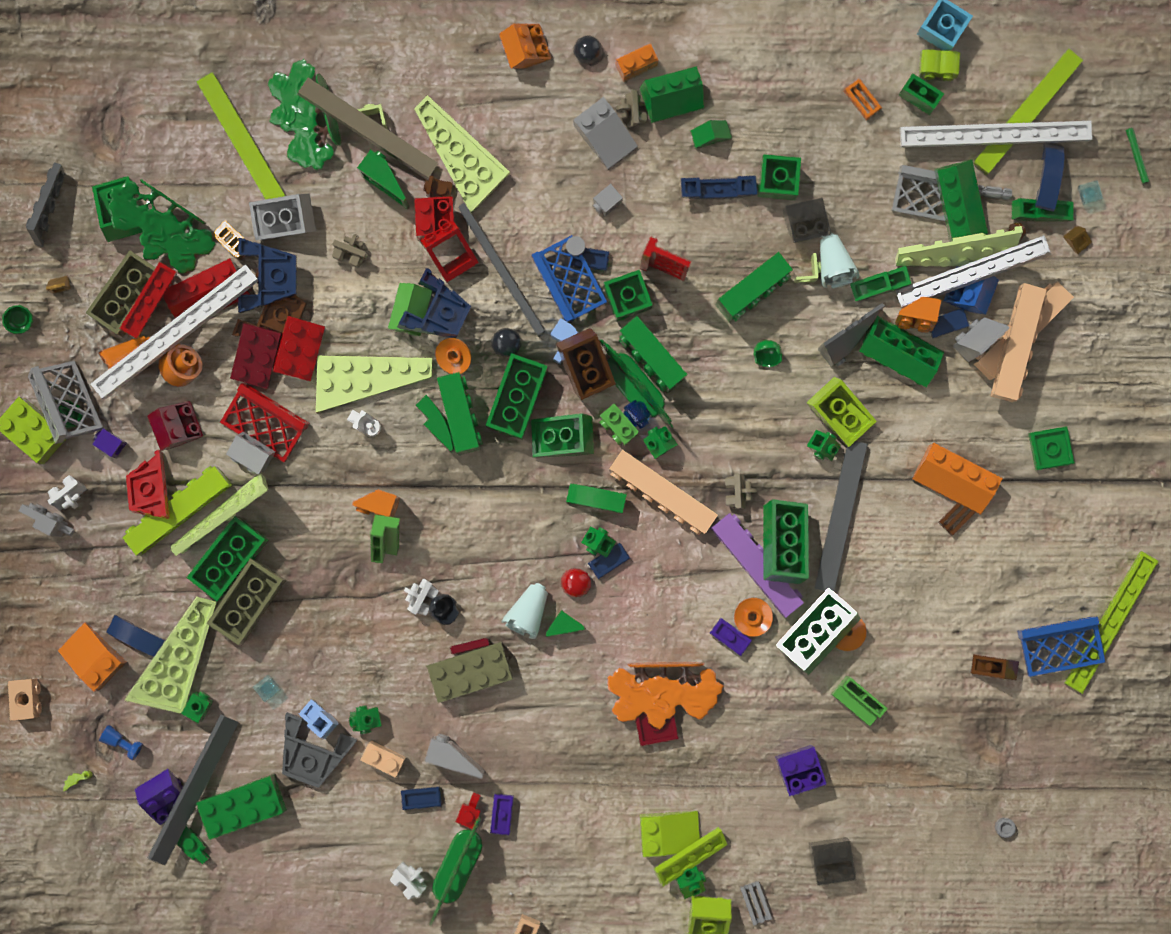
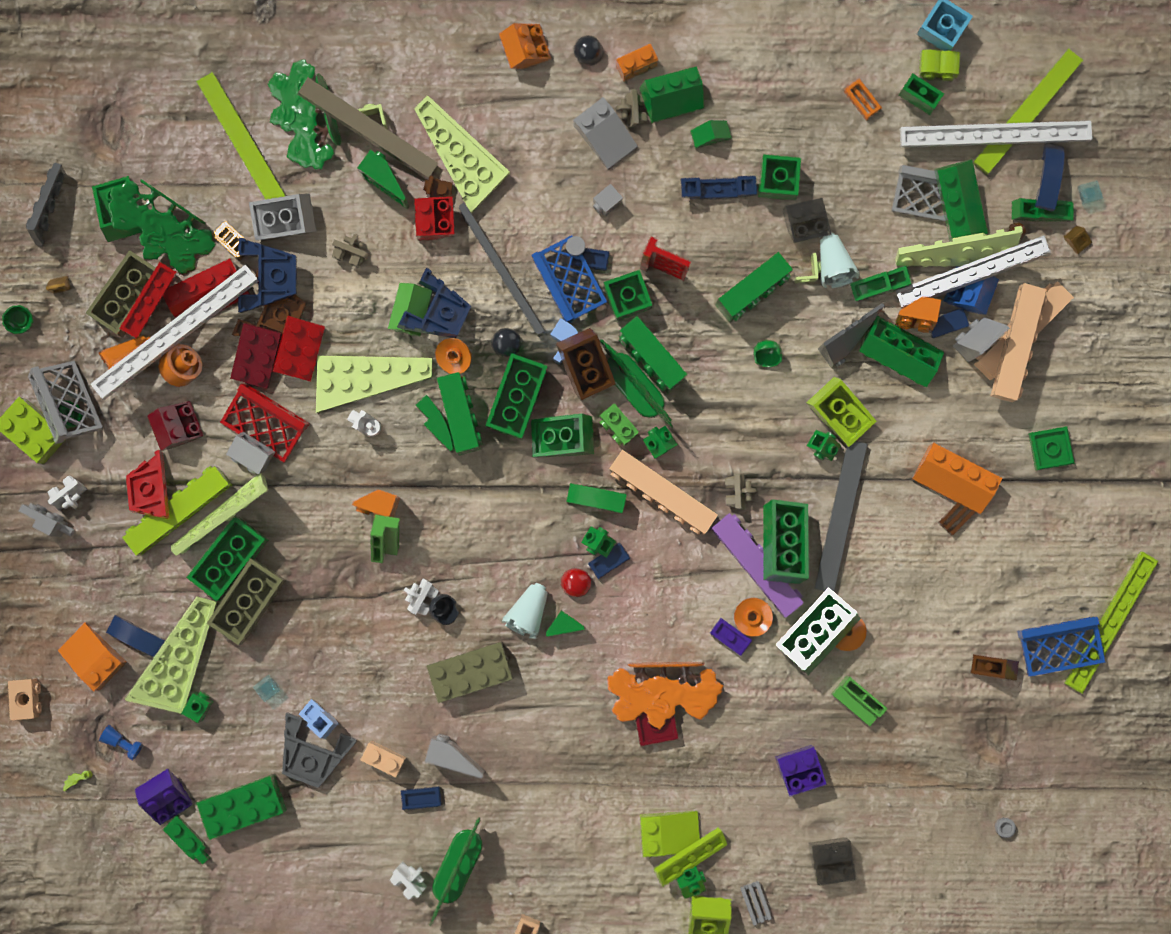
dark purple brick [92,429,127,458] -> none
dark grey tile [147,714,239,865] -> none
green brick [349,705,381,734] -> none
red window [420,220,479,283] -> none
dark red tile [450,637,490,654] -> none
red plate [455,792,481,829] -> none
dark purple plate [490,793,514,835] -> none
clear blue head [623,400,651,429] -> none
light grey axle [978,185,1012,200] -> none
green bar [1126,128,1149,184] -> none

